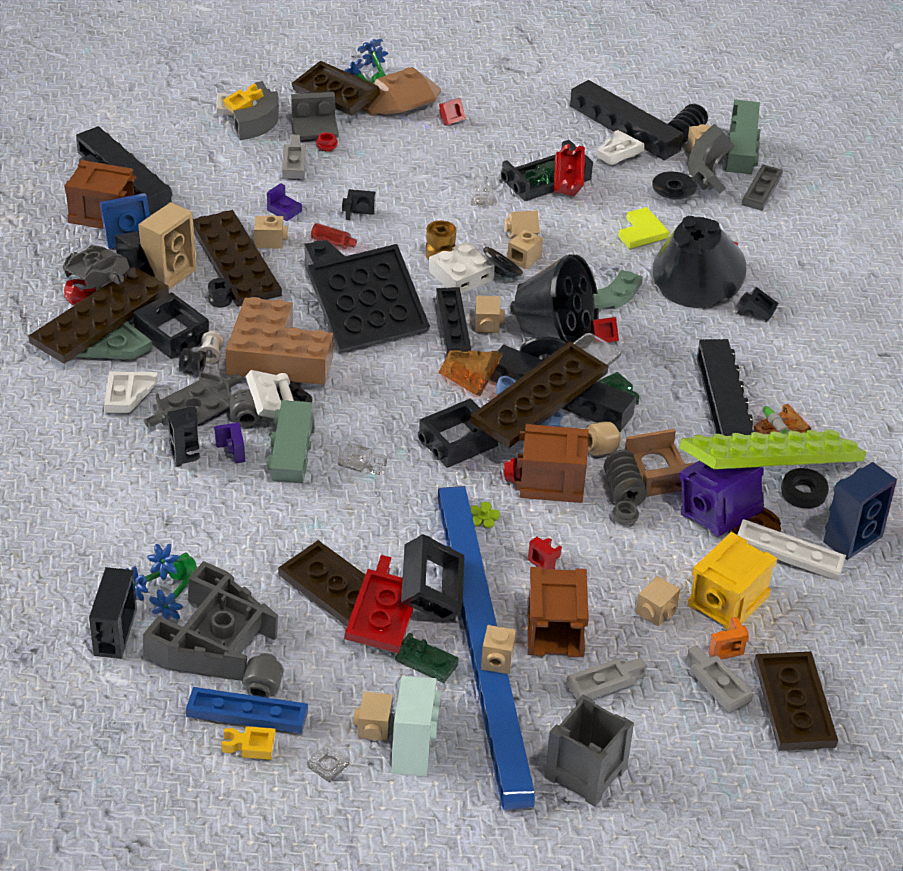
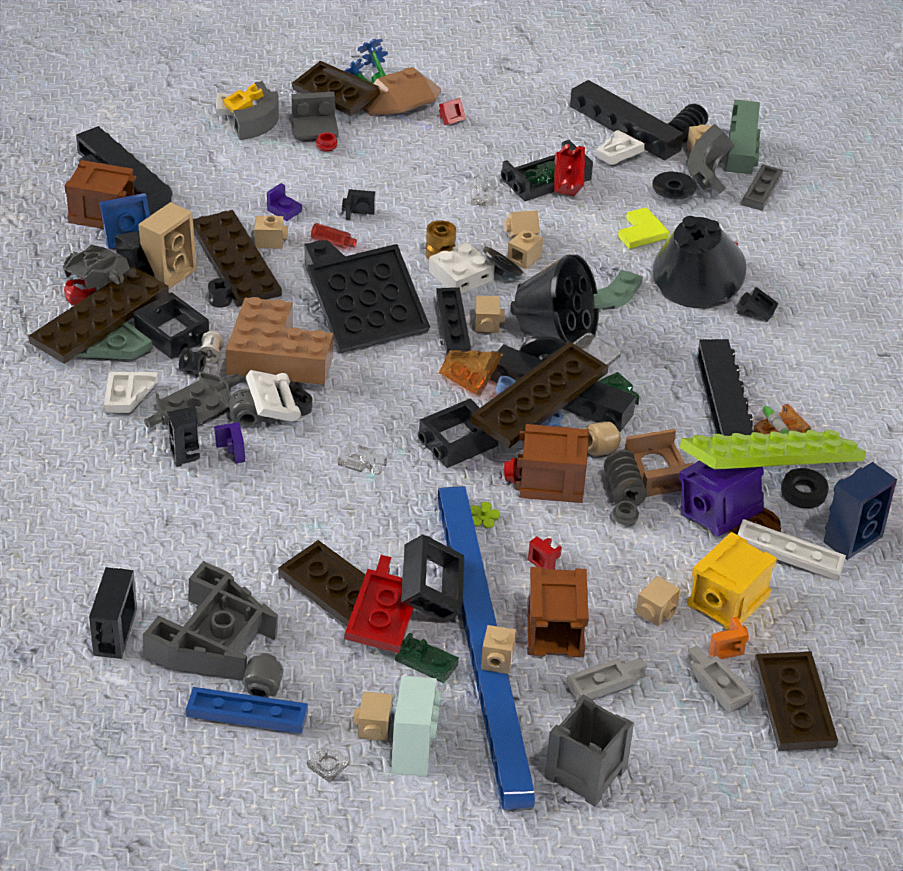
blue plant [126,544,197,620] -> none
yellow plate [221,726,276,760] -> none
sand green wedge [267,400,315,483] -> none
light grey hinge [282,135,306,179] -> none
red plate [590,317,619,344] -> none

